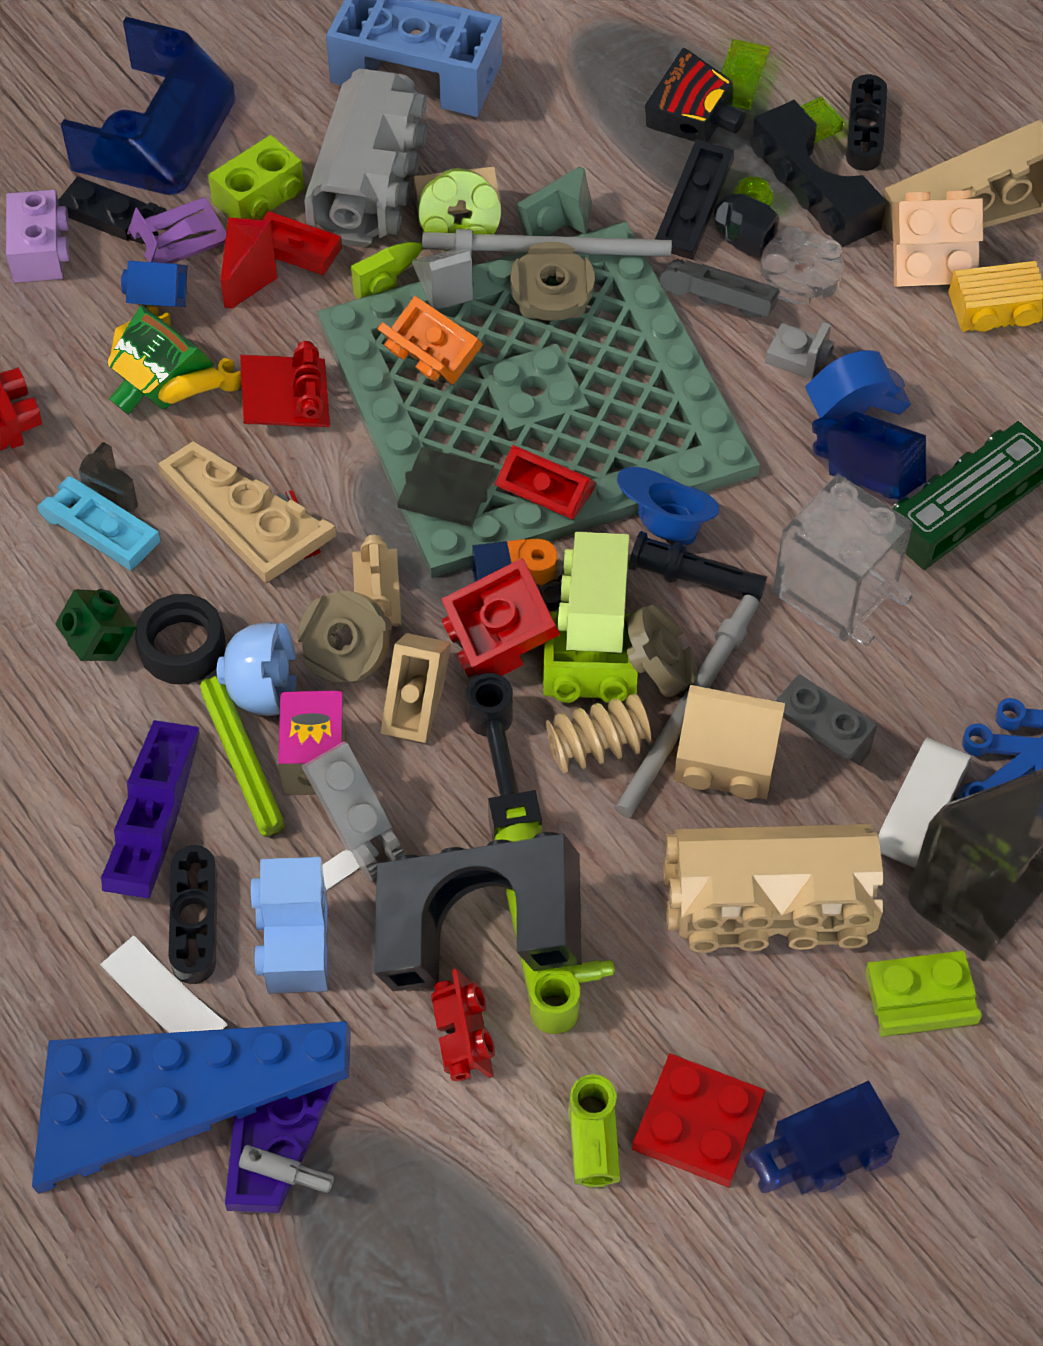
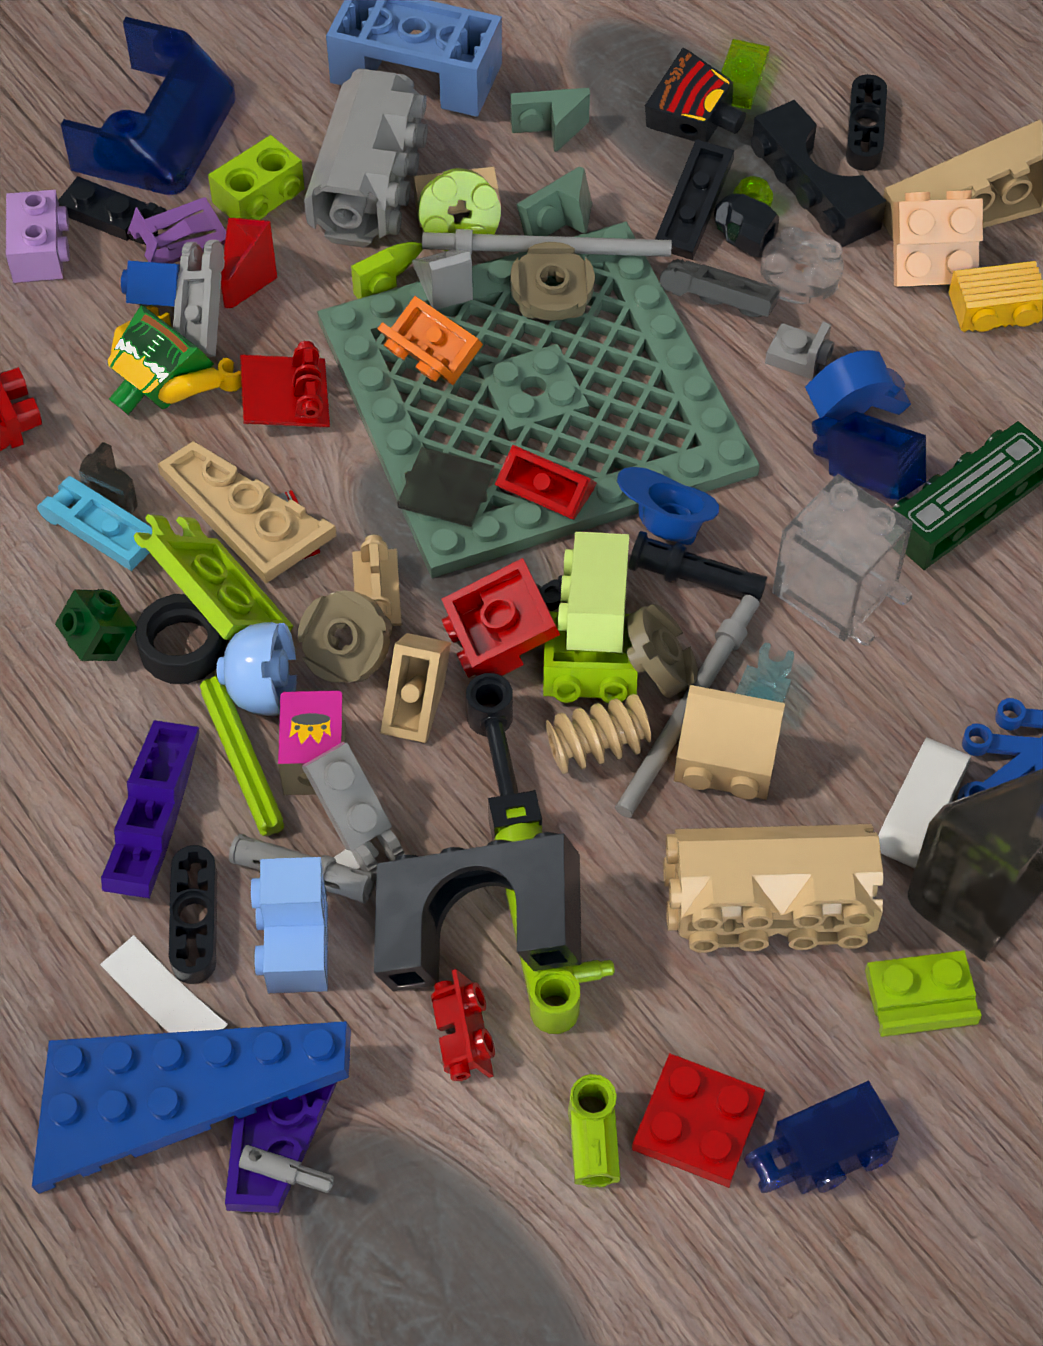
red plate [262,211,342,276] -> none
leg [472,539,557,587] -> none
dark grey bracket [776,674,877,765] -> none
clear neon green tile [801,96,844,143] -> none
none -> lime tile [134,514,294,639]
none -> light grey hinge [173,240,225,357]
none -> light grey pin [229,833,375,904]
none -> sand green slope [510,88,590,152]
none -> clear light blue plate [735,642,794,703]

